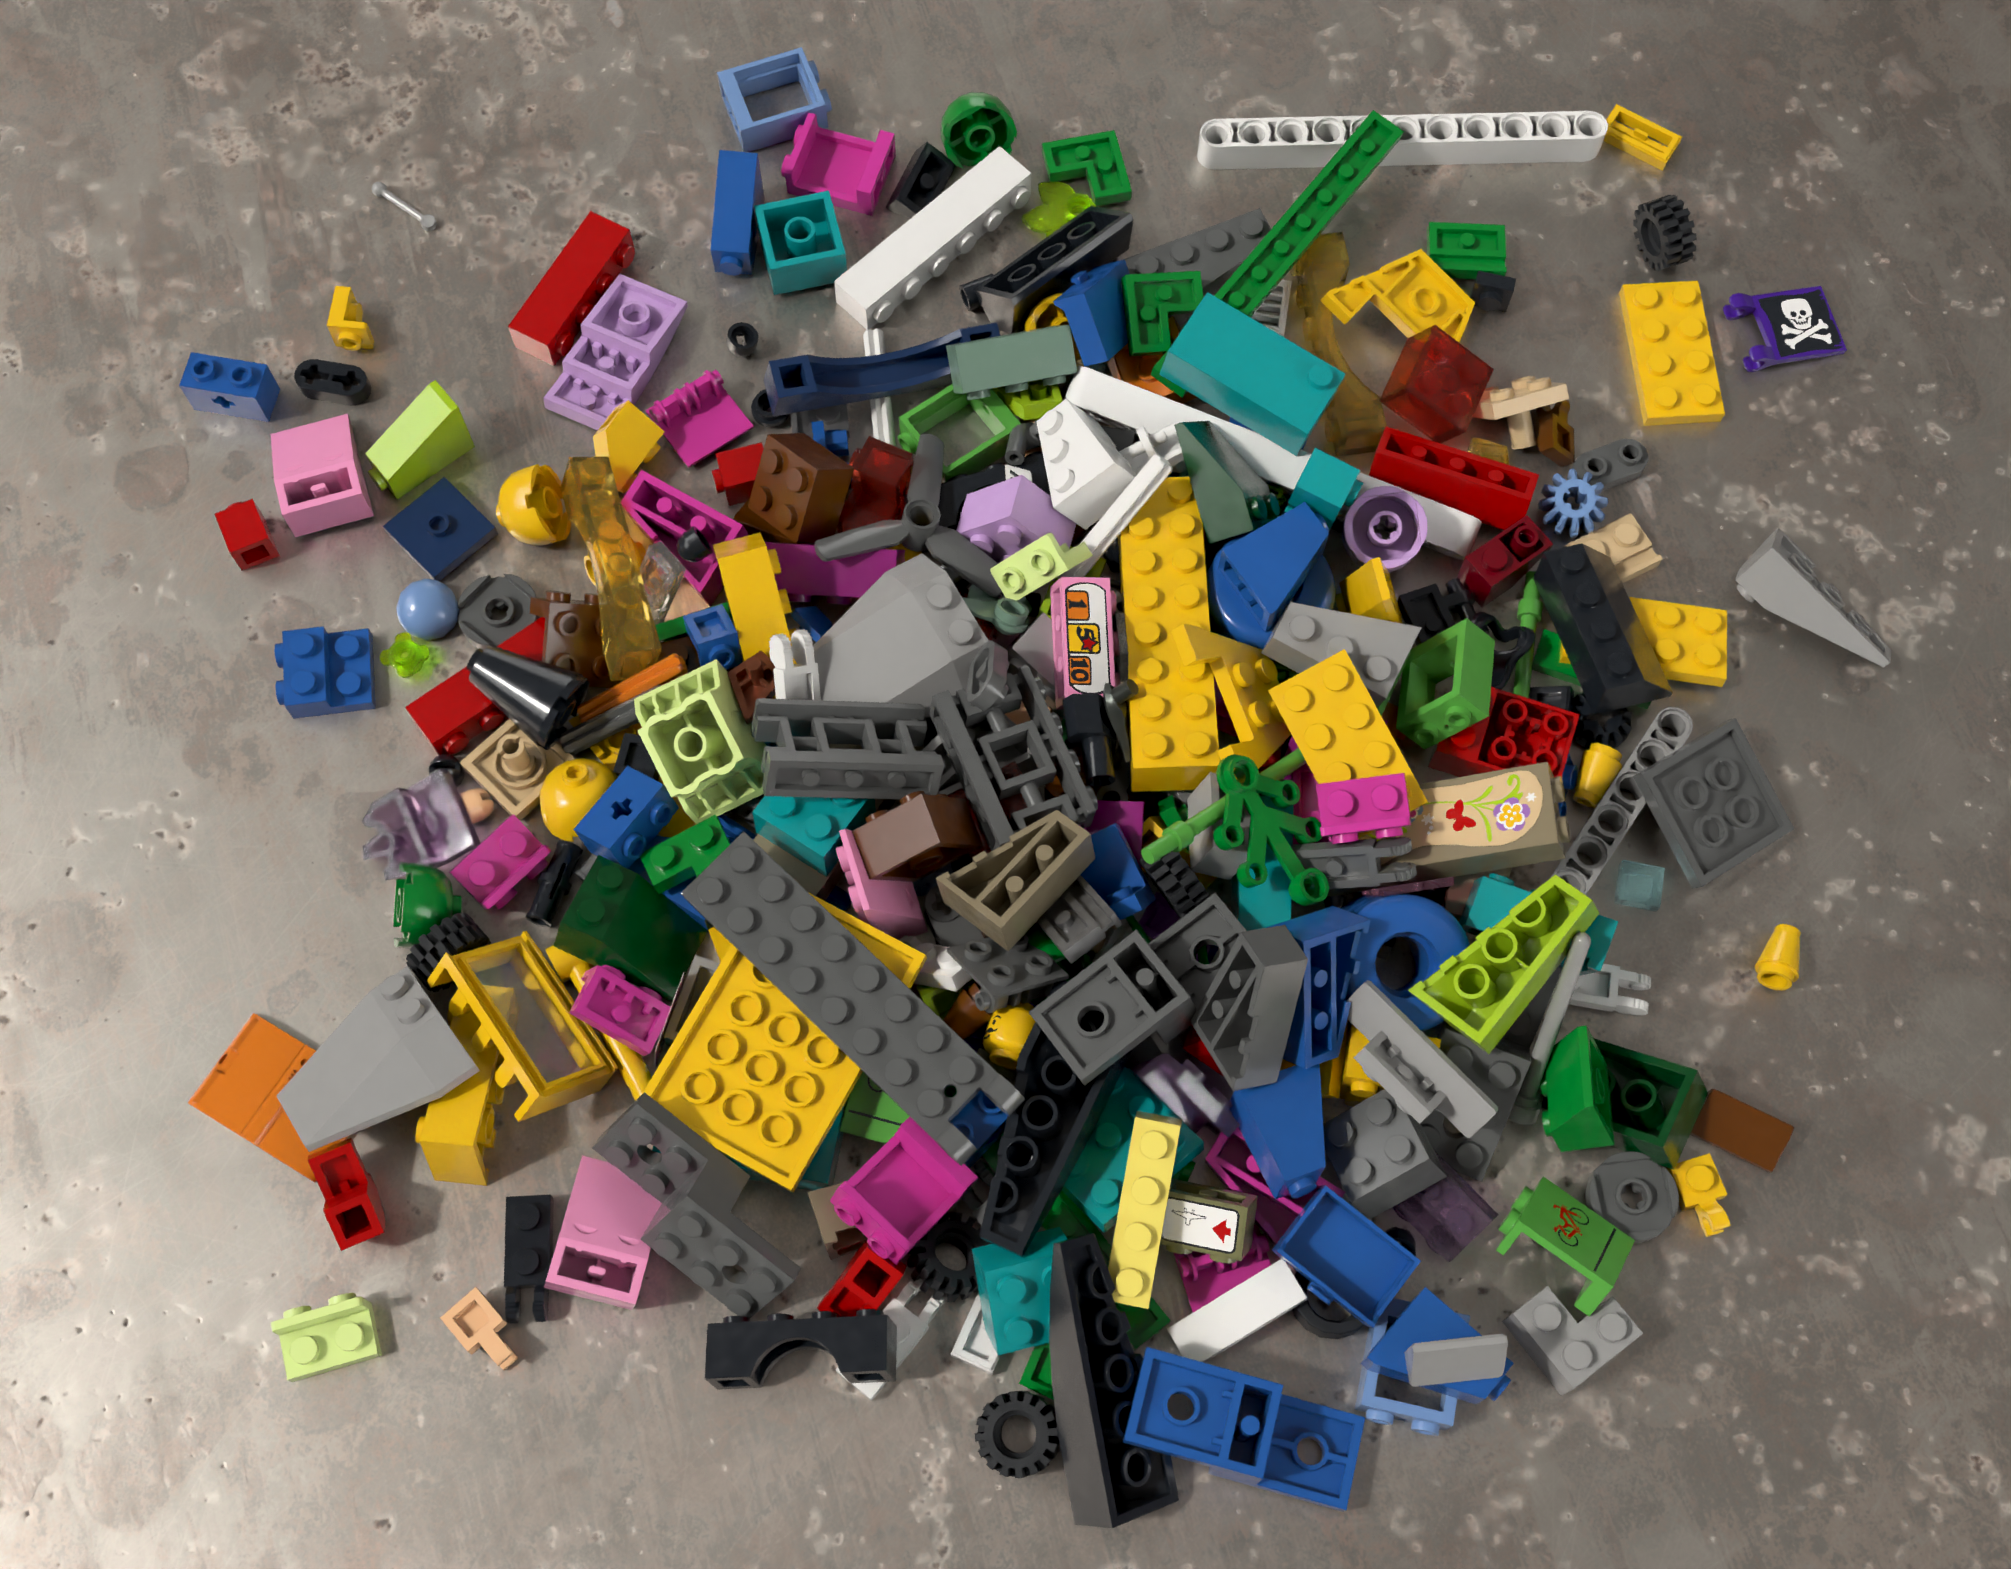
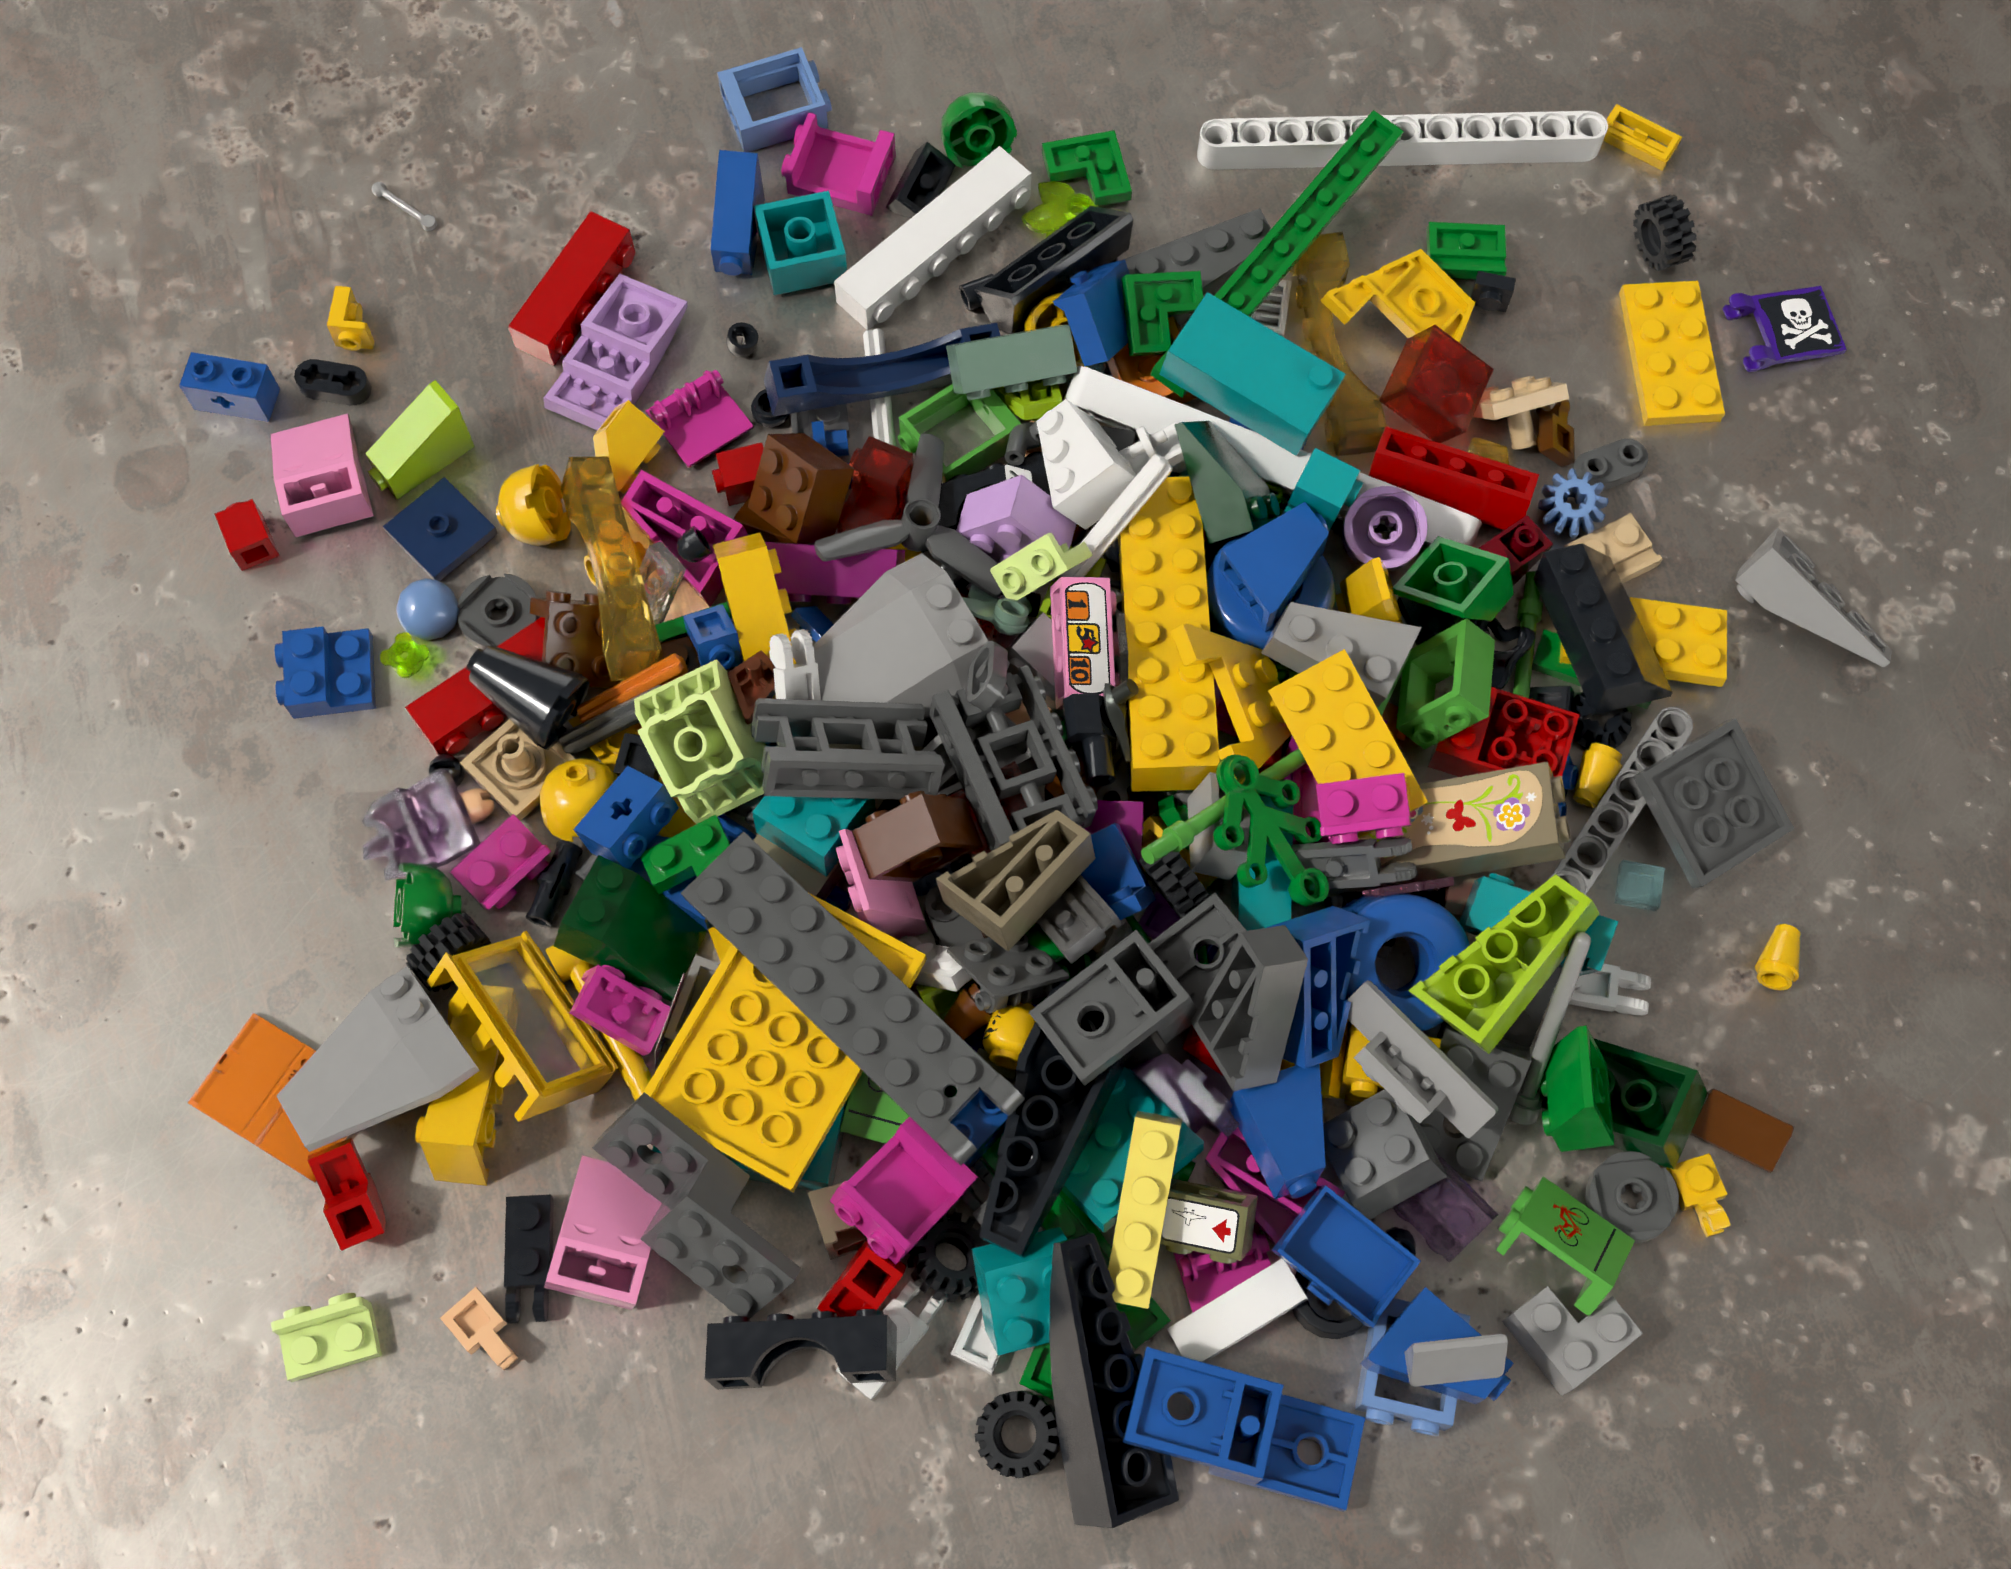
none -> green slope [1392,536,1514,621]

